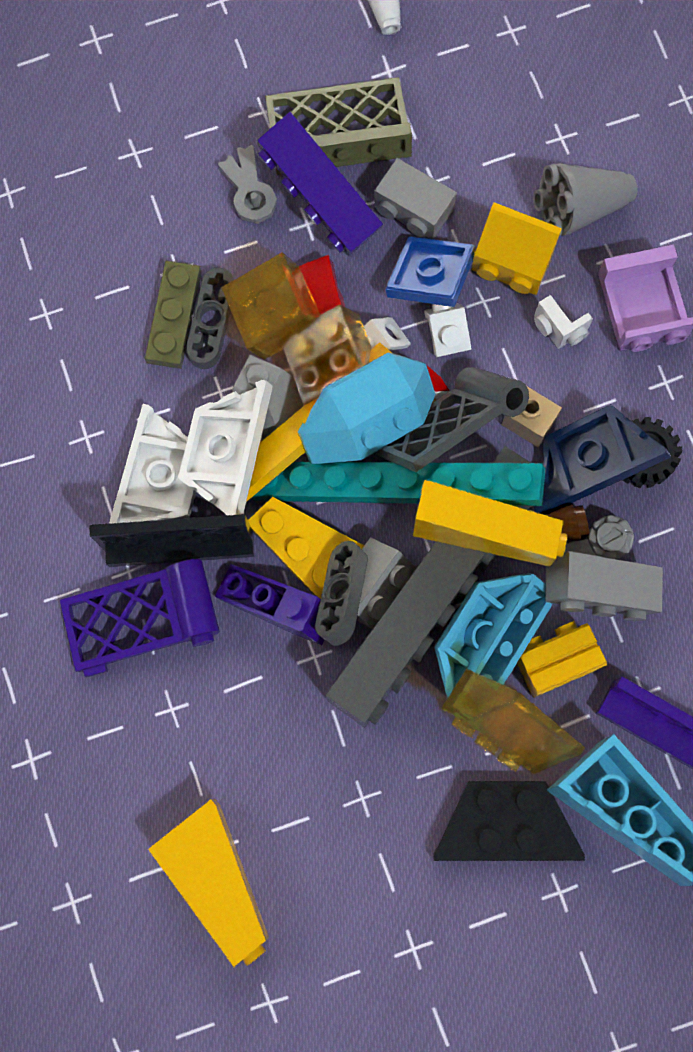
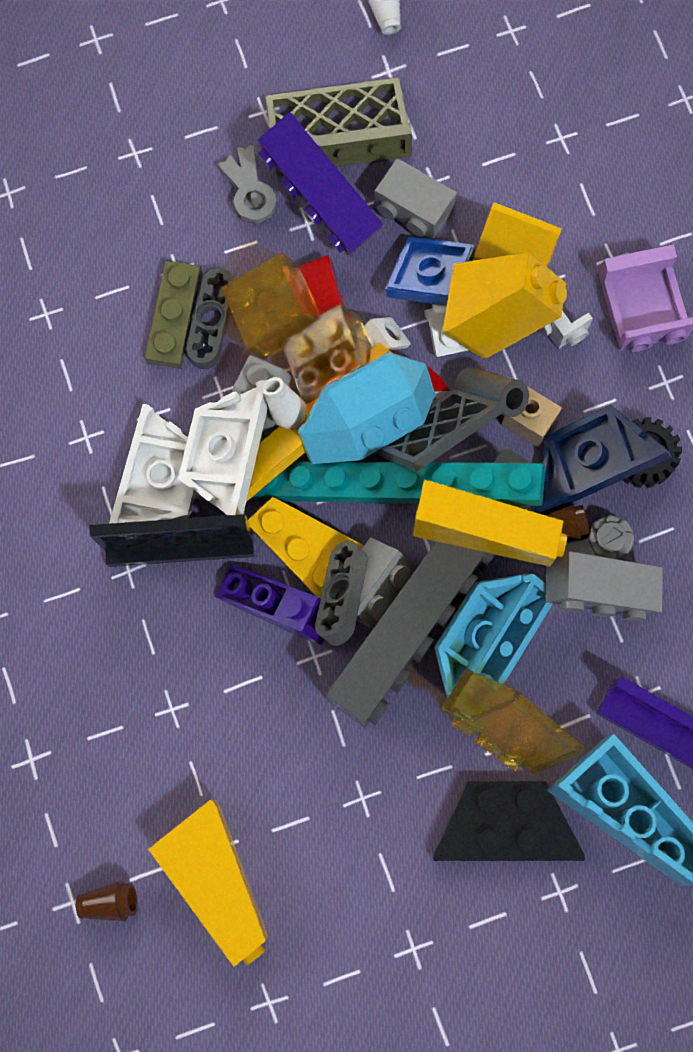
dark purple piece [60,559,220,677] -> none
yellow brick [517,621,607,698] -> none
light grey cone [533,163,637,236] -> none
none -> reddish brown cone [75,881,138,921]
none -> white cone [262,377,306,429]
none -> yellow slope [442,252,567,359]

